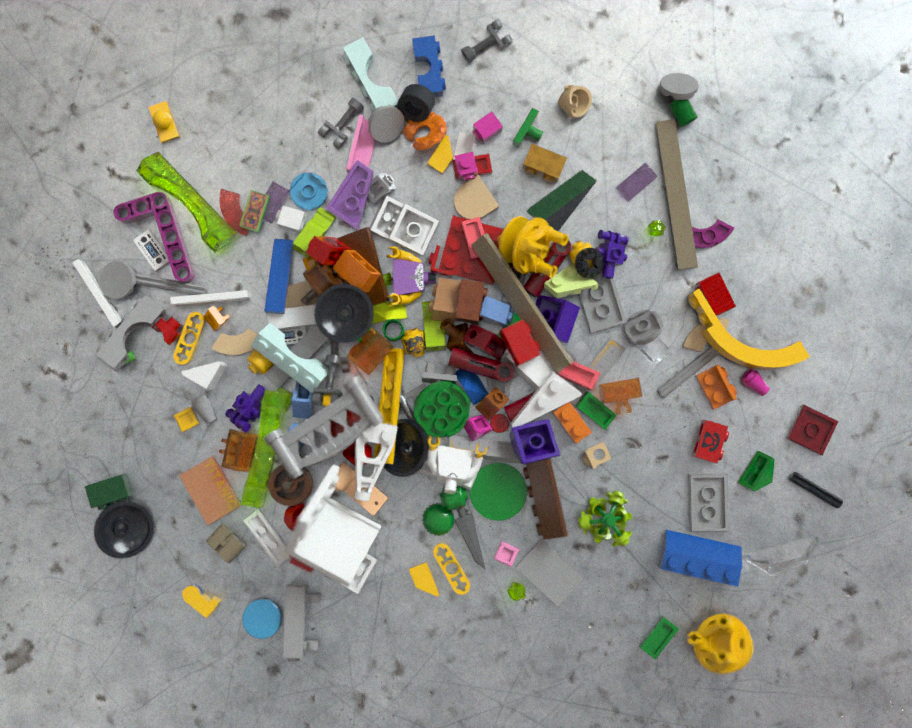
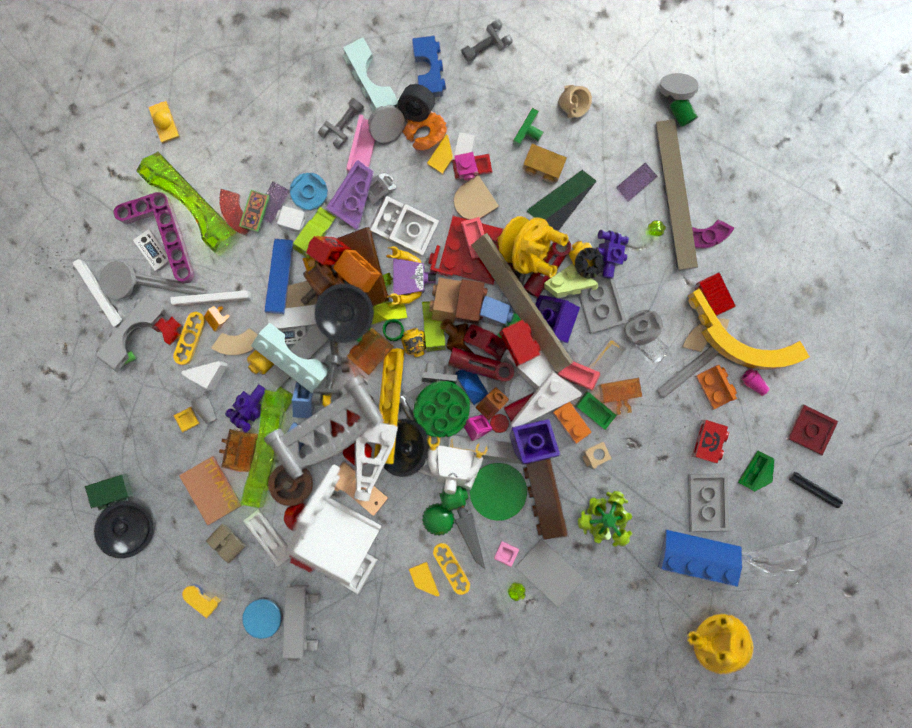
dark pink brick [472,111,503,144] -> none
green tile [639,616,679,660] -> none

